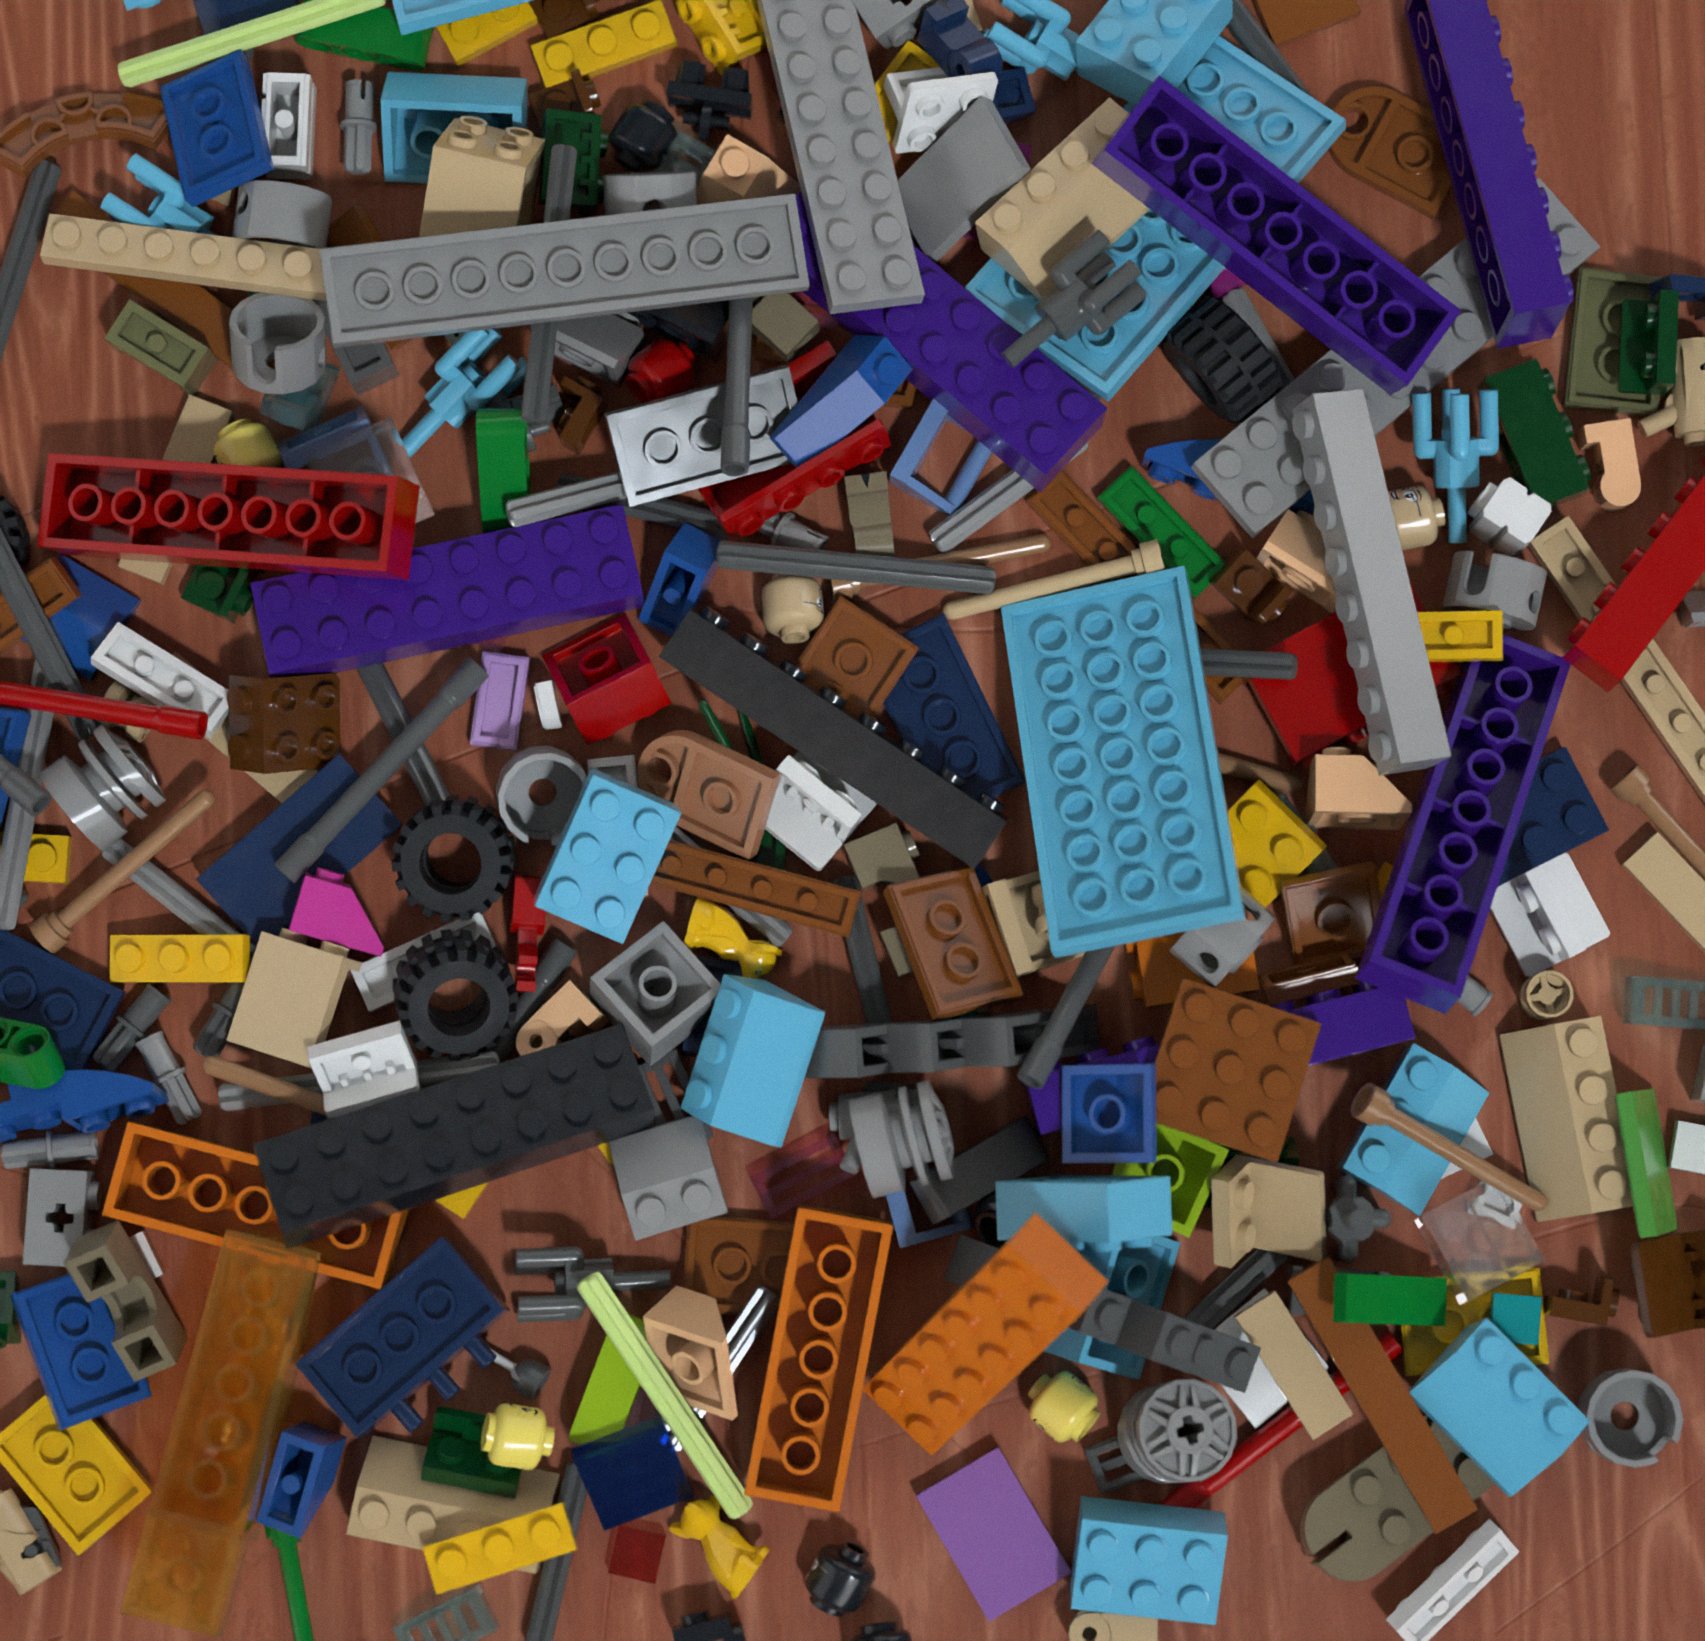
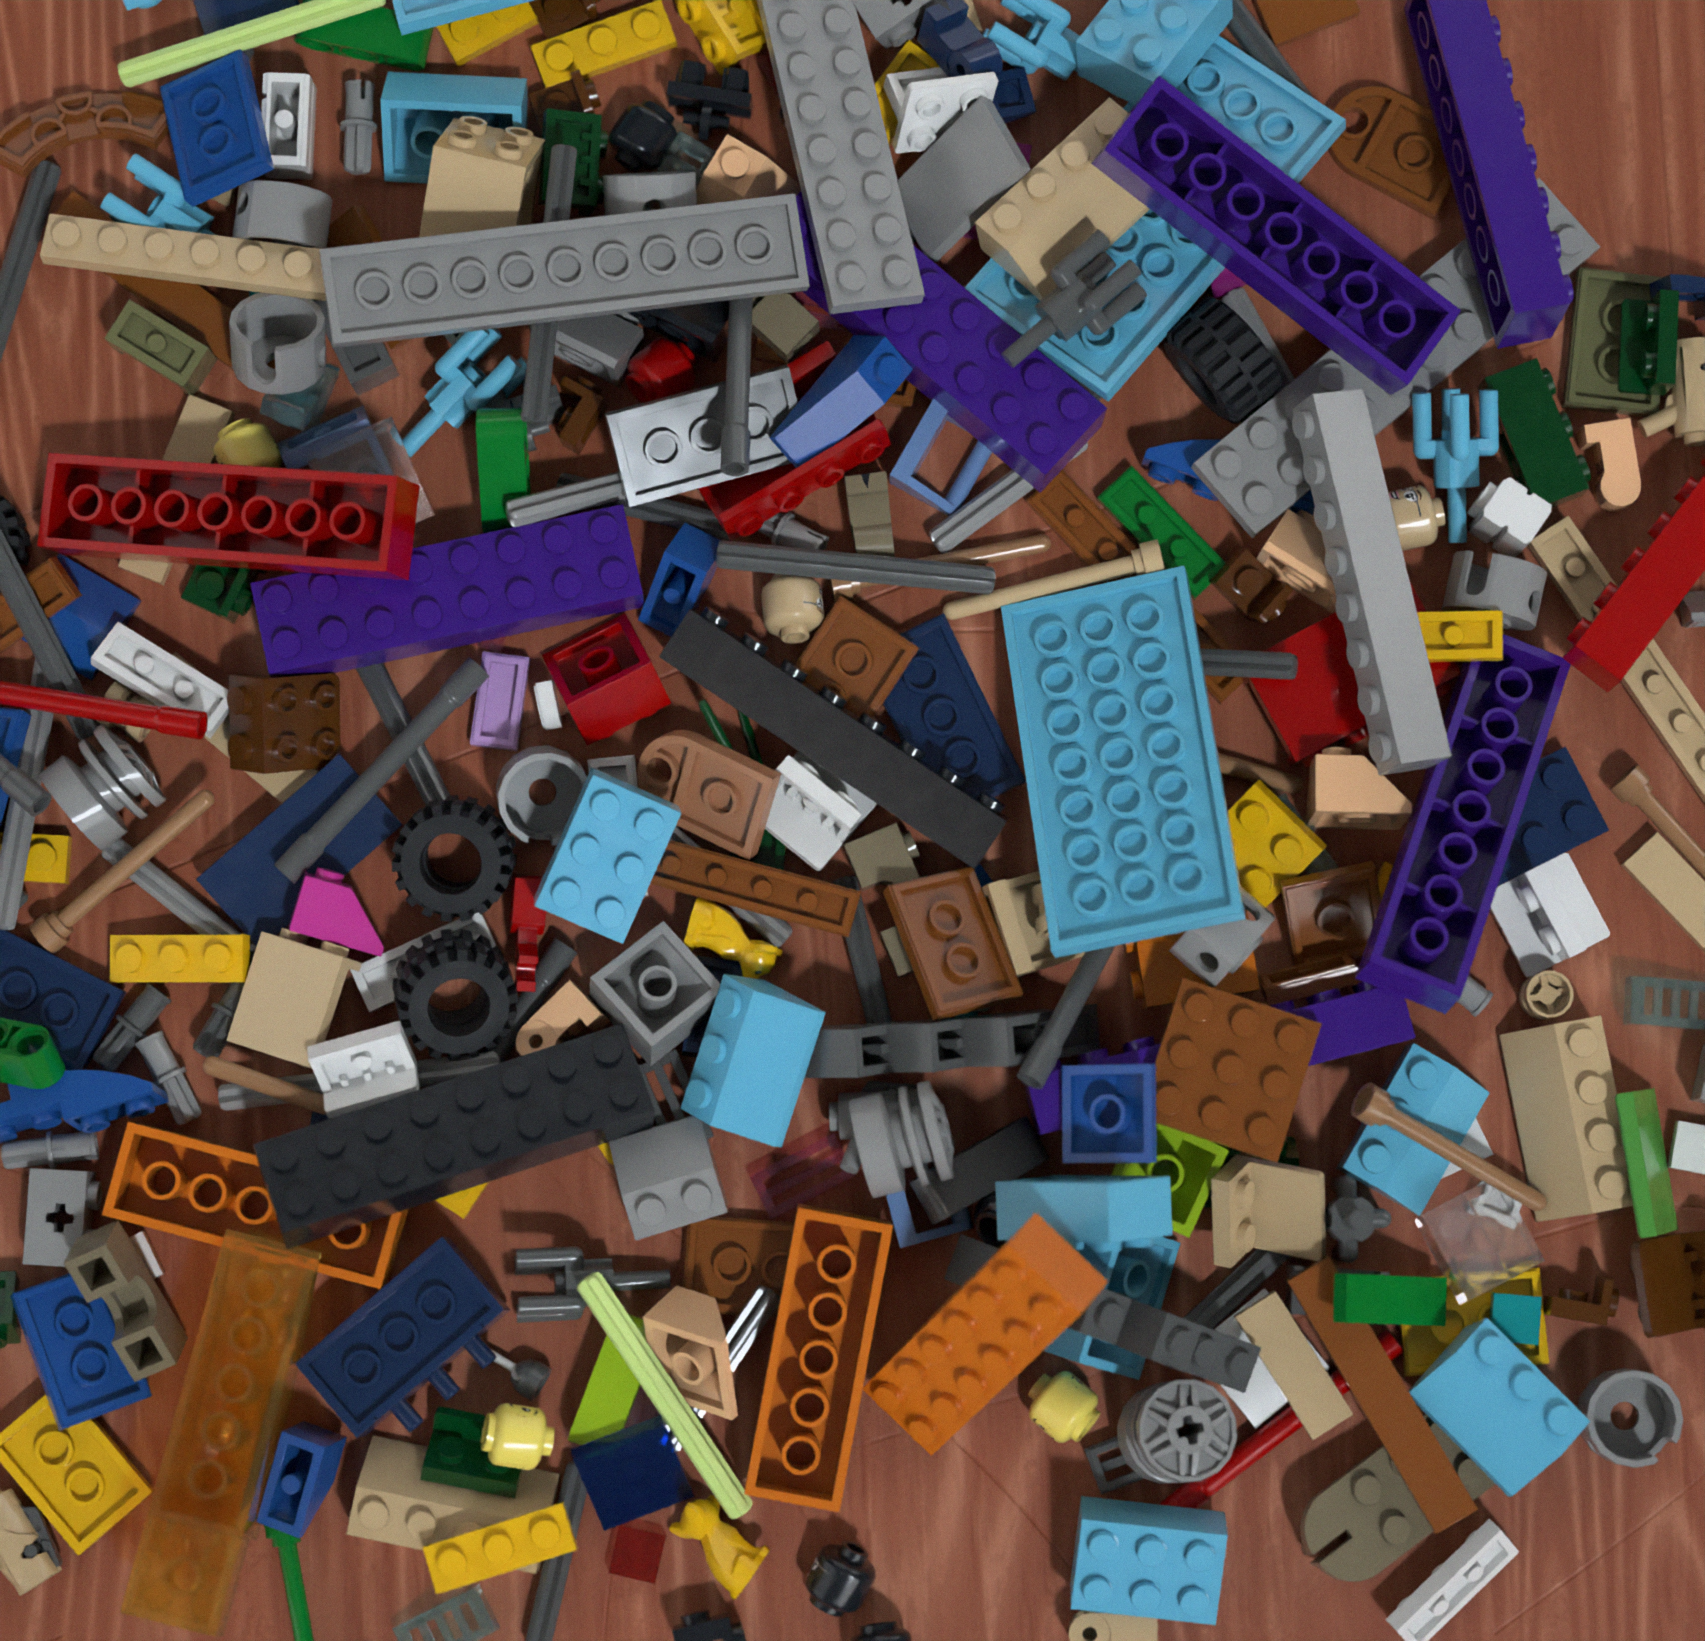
medium lavender tile [916,1446,1072,1622] -> none

